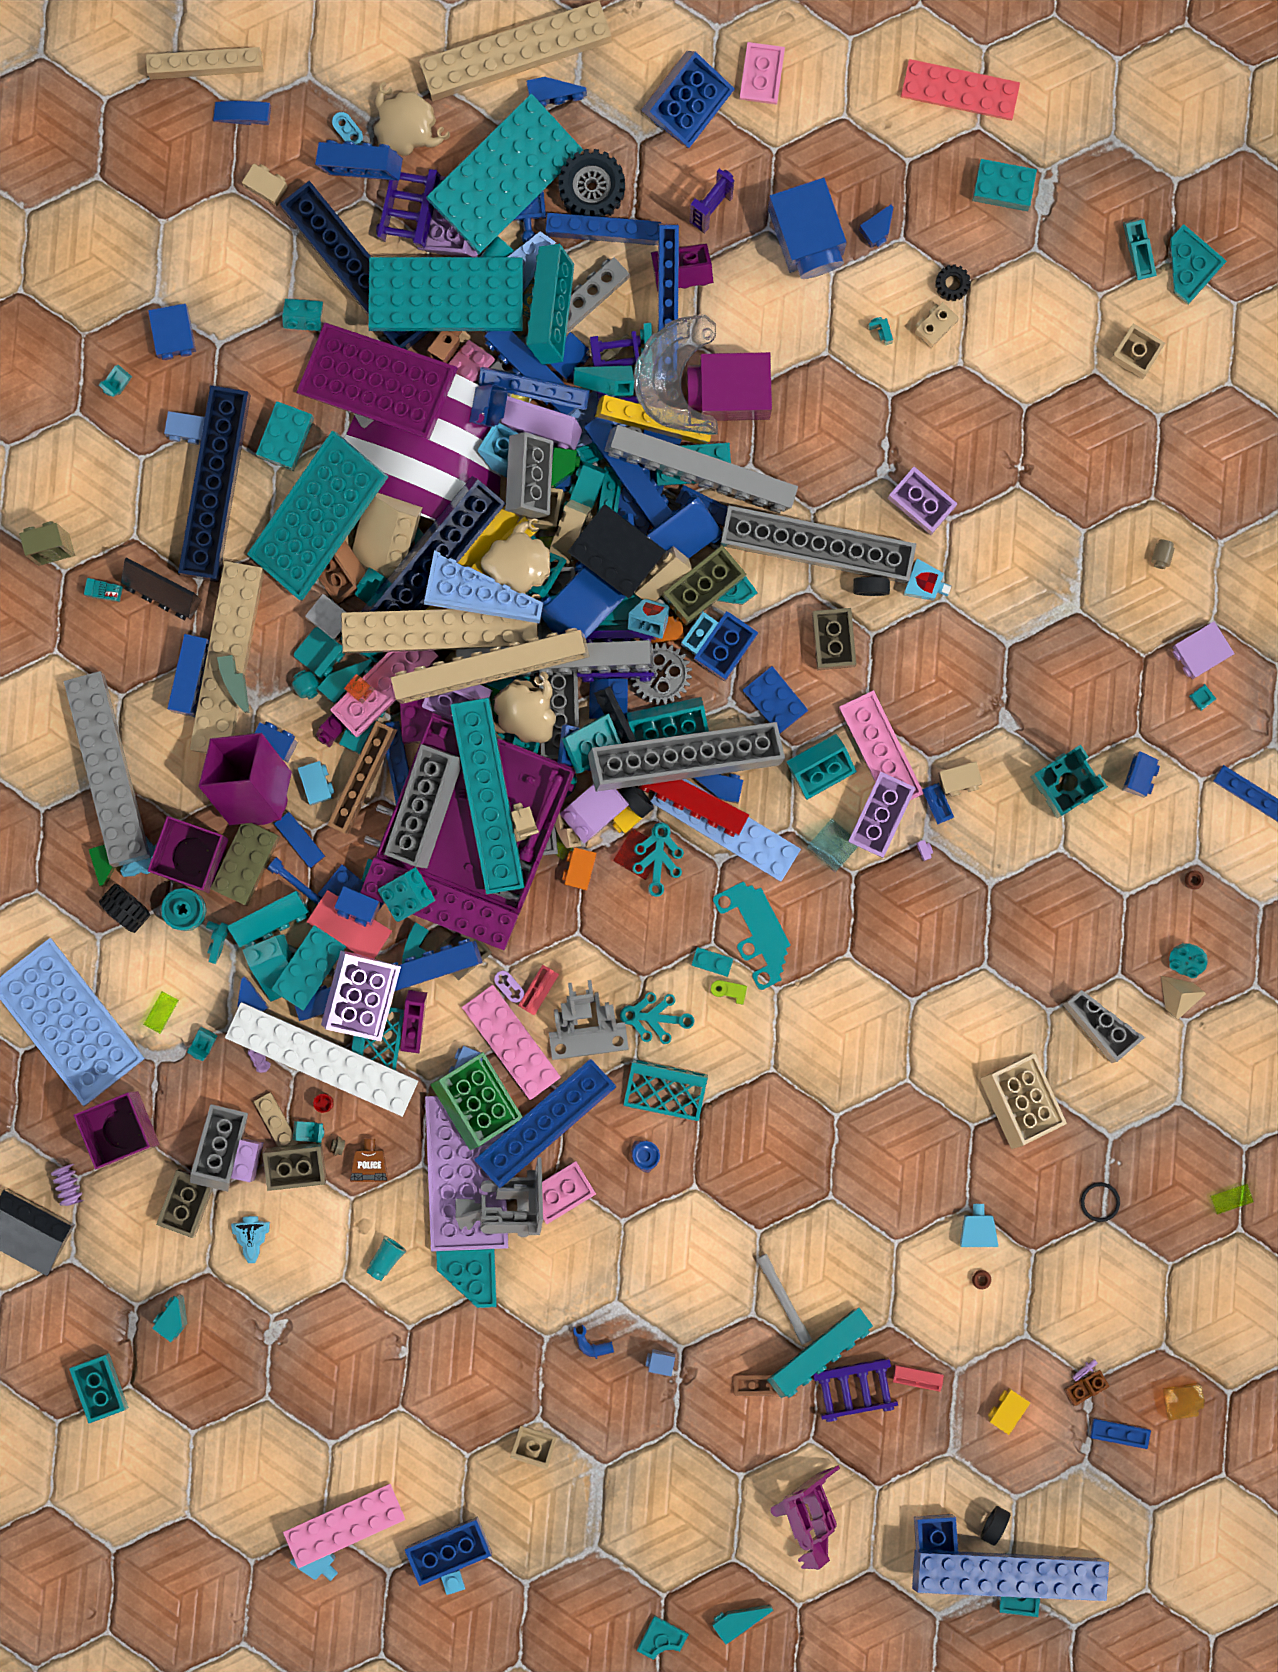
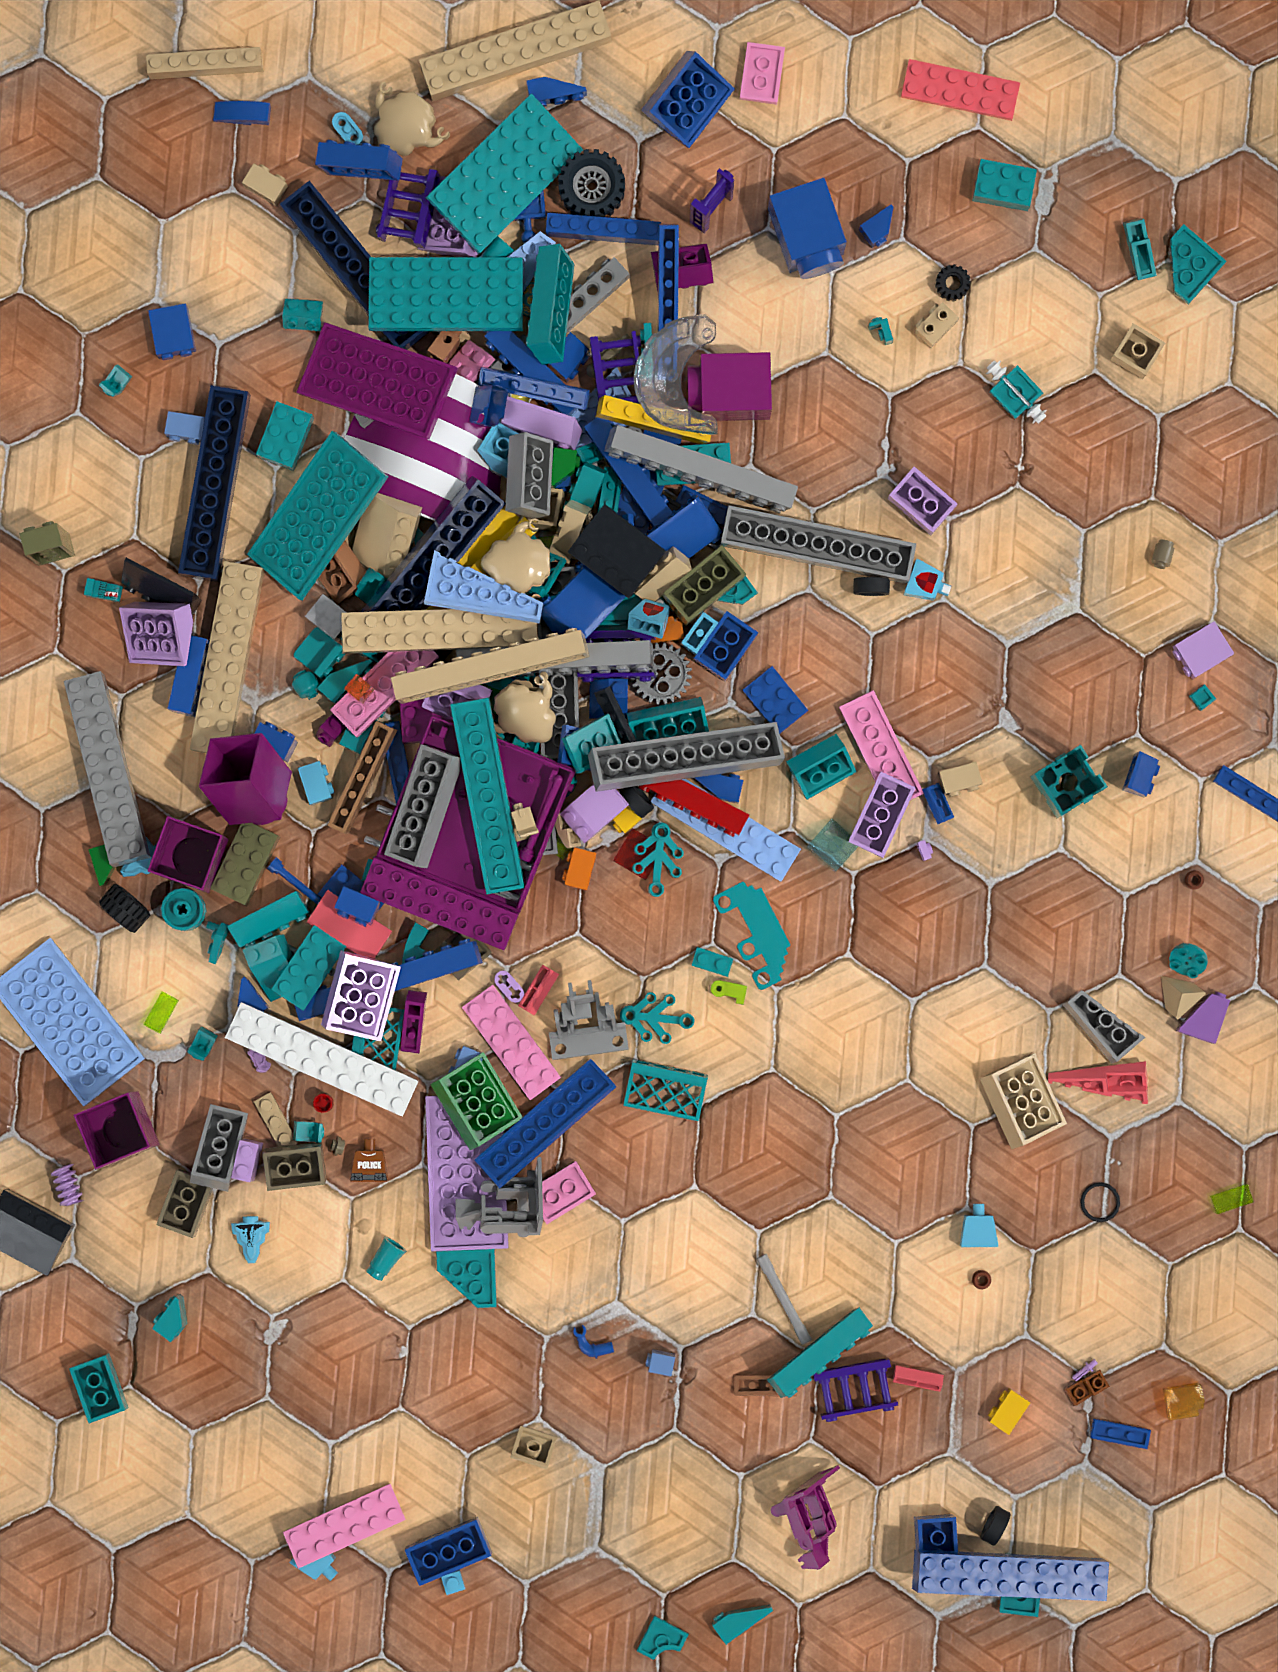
sand green slope [217,655,250,713] -> none
blue tile [274,812,326,868] -> none
teal bracket [378,867,435,922] -> none
teal slope [573,366,634,396] -> none
blue piece [631,1141,660,1173] -> none
dark tan brick [812,608,856,671] -> none
none -> lavender slope [119,602,193,666]
none -> teal plate [986,360,1047,424]
none -> coral wedge [1048,1061,1148,1104]
none -> medium lavender slope [1176,991,1230,1044]

